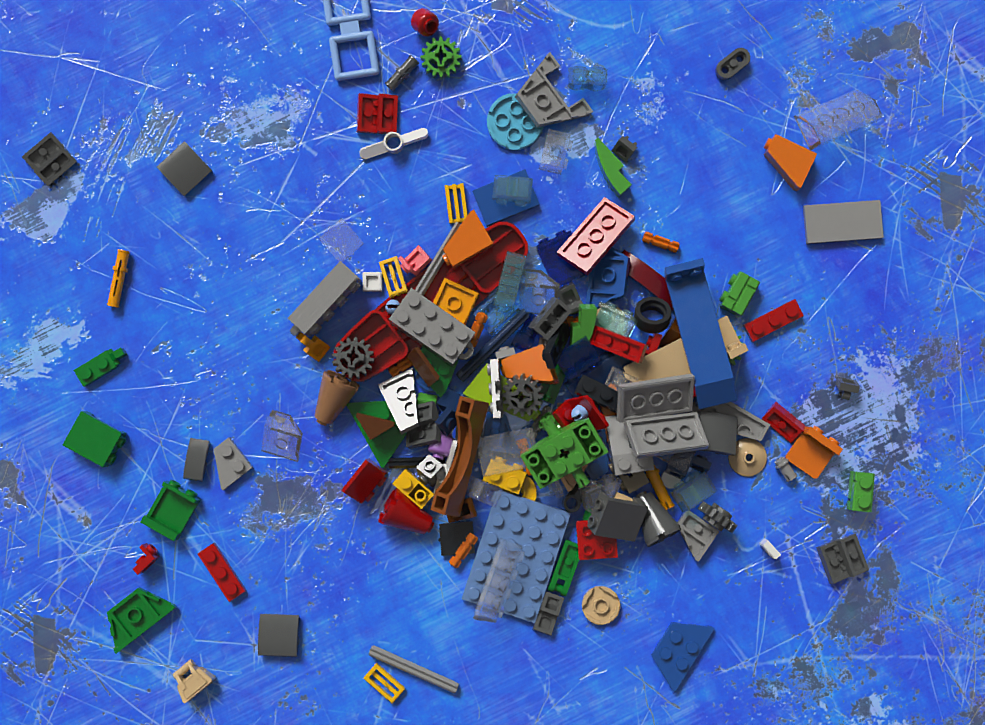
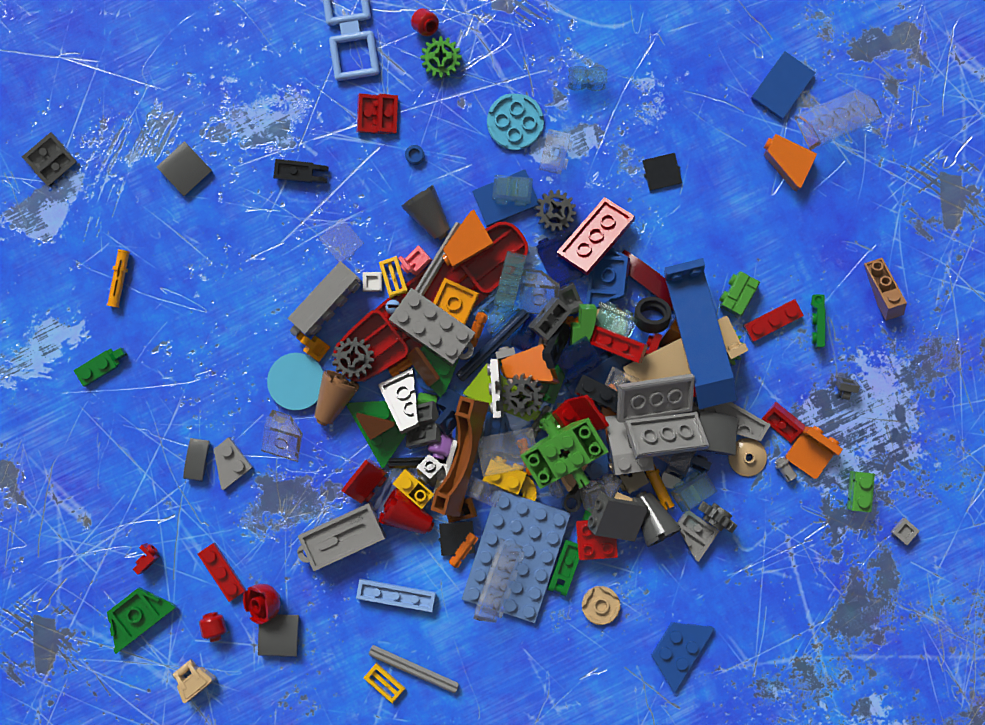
green panel [62,411,127,467] -> none
green panel [140,480,201,541] -> none
white piece [359,128,429,159] -> none
dark grey pin [385,55,419,92] -> none
yellow tile [445,183,467,224] -> none
light grey wing [515,52,593,128] -> none
dark grey slope [532,592,564,636] -> none
light blue hinge [571,405,588,422] -> none
bright green slope [594,138,632,198] -> none
dark grey tile [611,136,637,162] -> none
orange axle [642,232,680,253] -> none
dark grey plate [715,48,750,80] -> none
white tile [759,539,781,559] -> none
light grey tile [803,200,884,244] -> none
dark grey slope [816,534,869,584] -> none
none -> red head [199,612,227,642]
none -> red cylinder [243,584,281,624]
none -> medium azure tile [267,353,324,410]
none -> black hinge [273,159,329,183]
none -> light grey piece [297,502,387,571]
none -> light blue plate [356,579,436,612]
none -> dark grey cone [401,185,450,240]
none -> blue tile [405,145,424,165]
none -> dark grey gear [534,190,576,232]
none -> black piece [642,153,682,191]
none -> blue tile [751,51,816,120]
none -> green hinge [810,294,825,348]
none -> slope [864,258,907,321]
none -> light grey plate [891,518,920,545]

